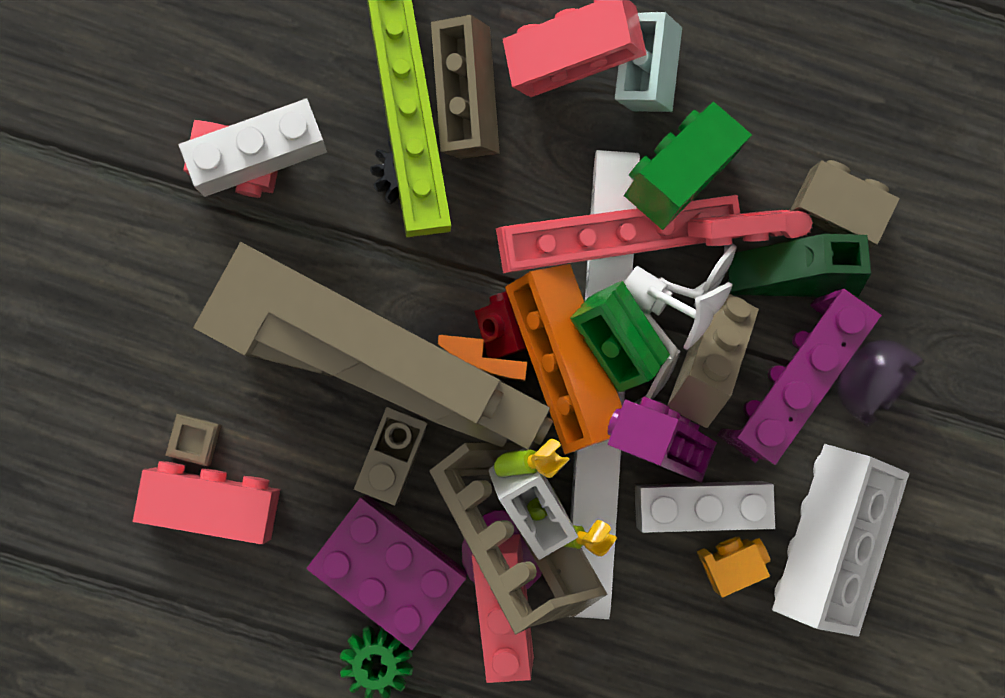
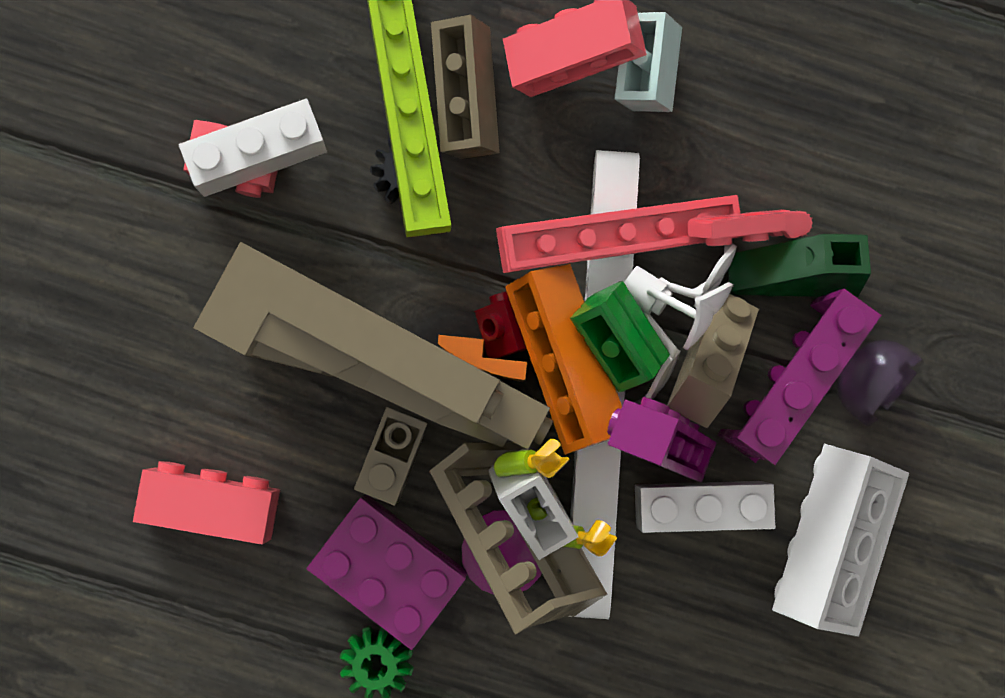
dark tan tile [165,414,222,466] -> none
coral brick [472,534,534,683] -> none
green brick [623,101,752,230] -> none
light orange brick [697,537,770,598] -> none
dark tan brick [790,160,900,248] -> none

